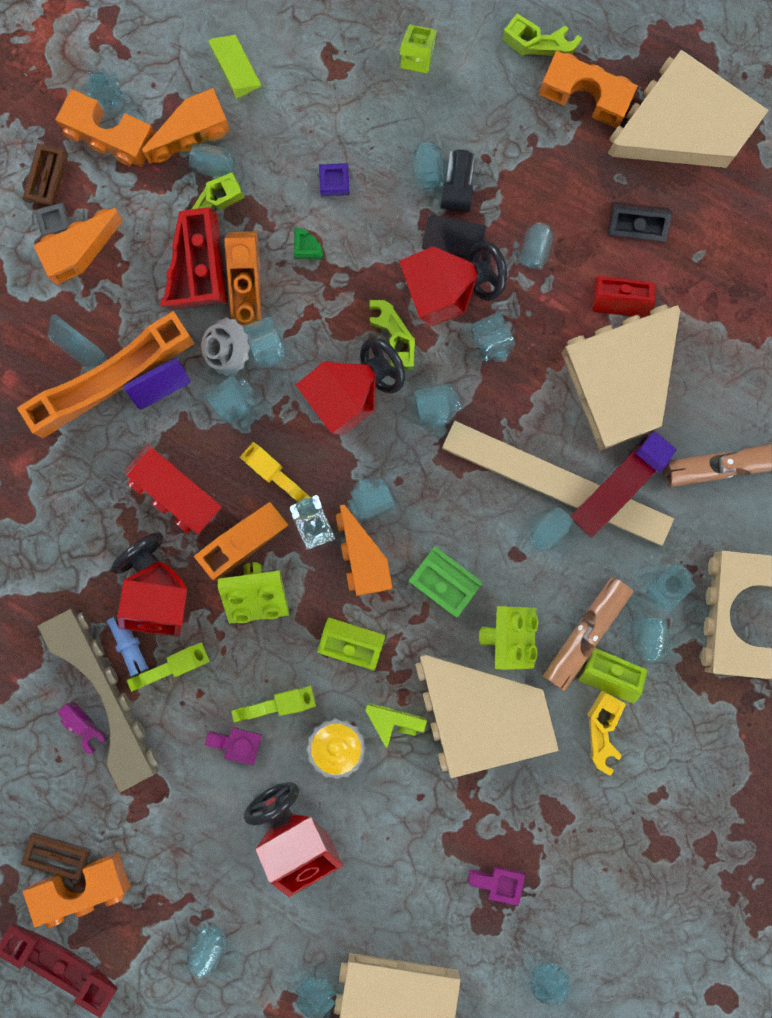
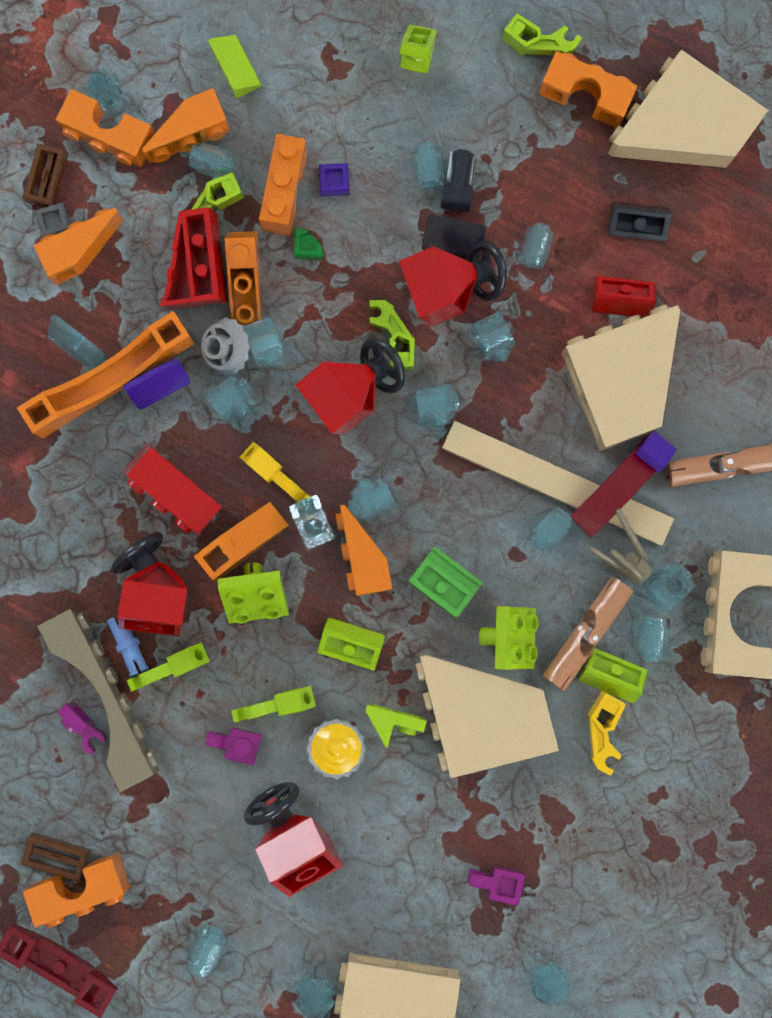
none -> orange arch [259,133,308,236]
none -> dark tan plant [589,509,652,584]

